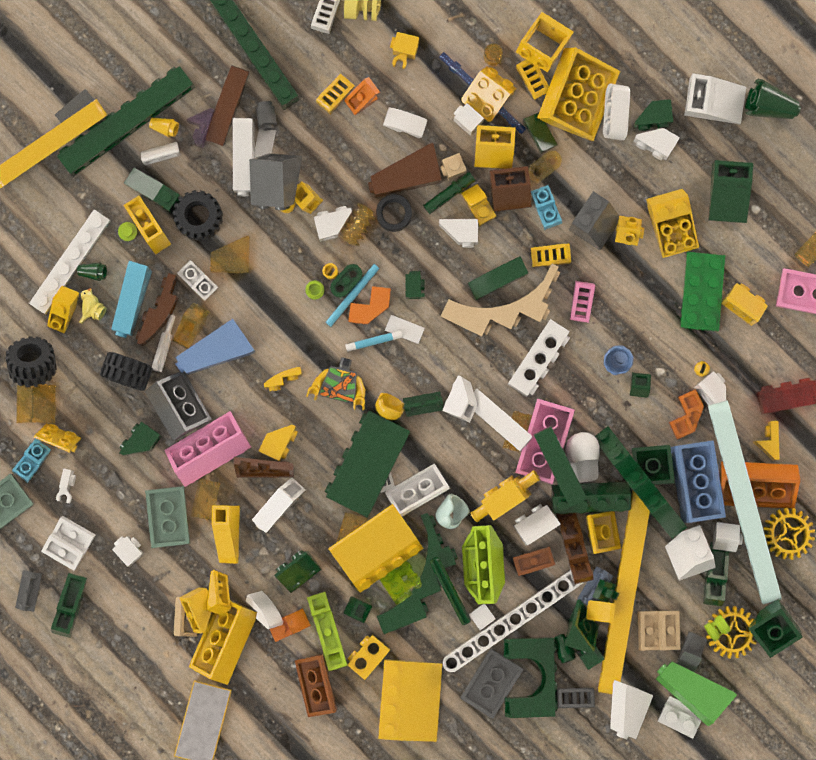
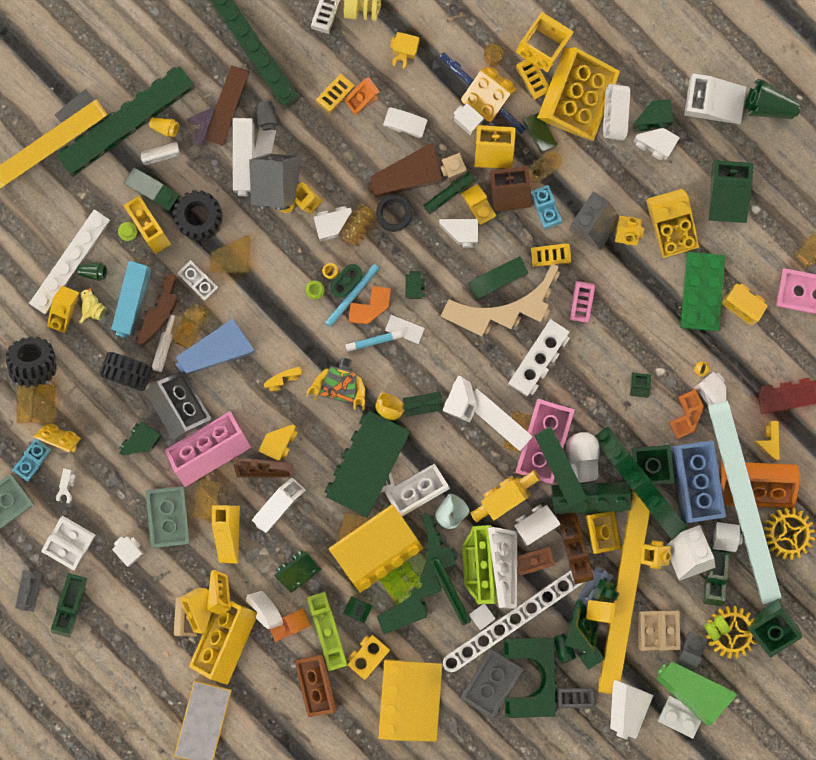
medium blue hair [604,345,633,375] -> none
none -> white wing [488,527,517,609]
none -> yellow brick [640,540,671,569]

